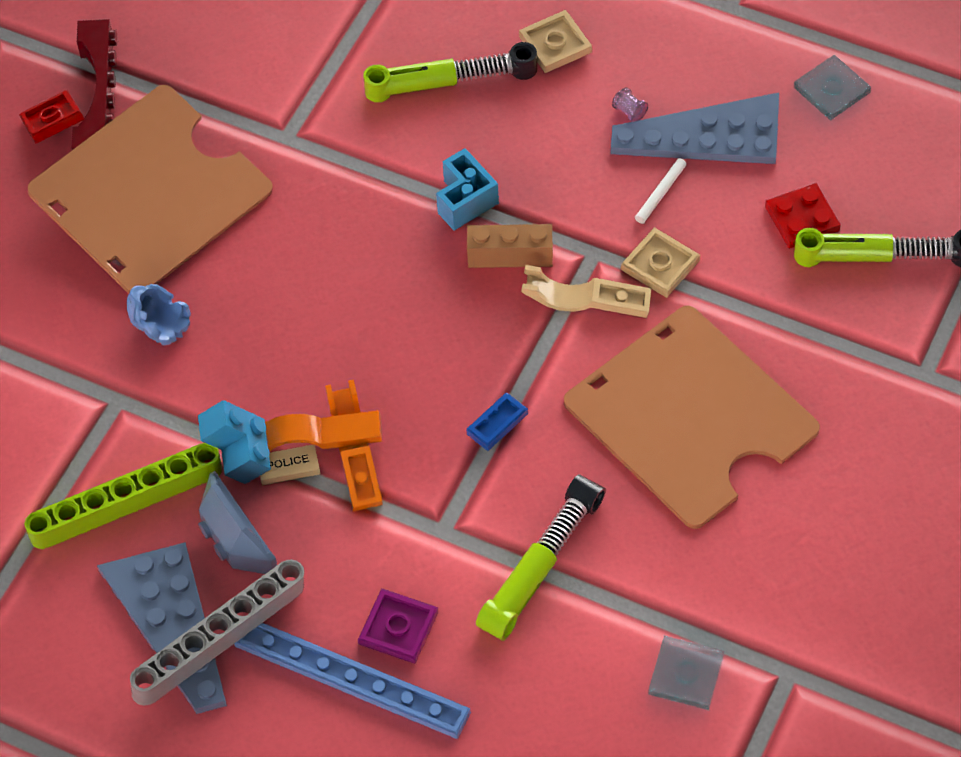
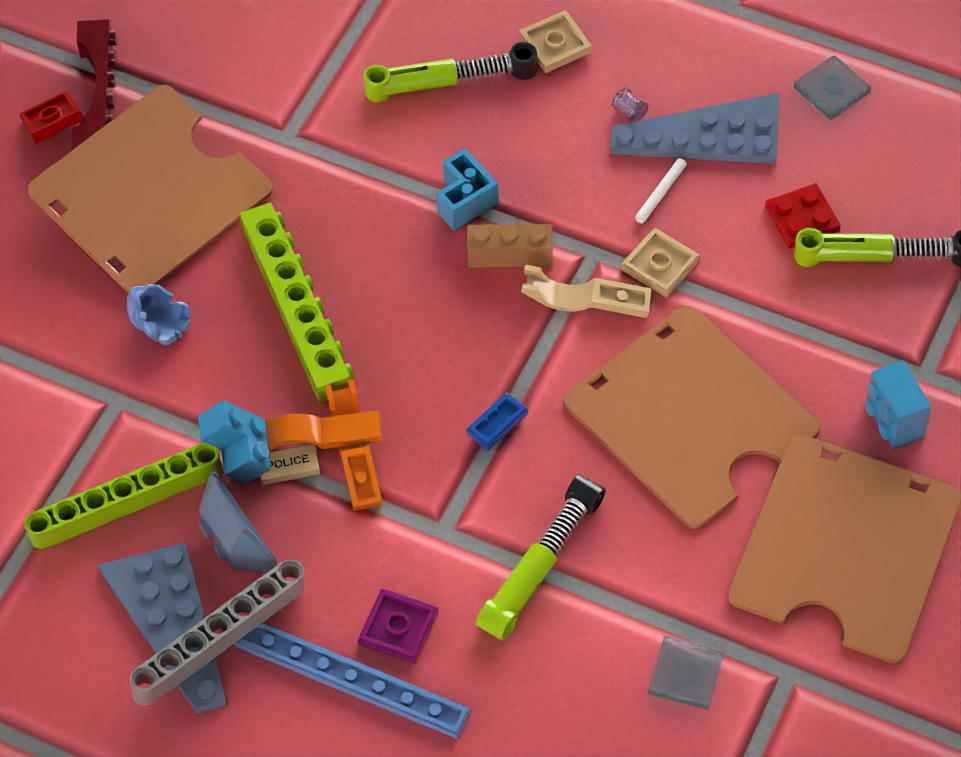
none -> lime brick [239,202,355,403]
none -> nougat door [728,434,961,663]
none -> dark azure brick [864,360,931,449]

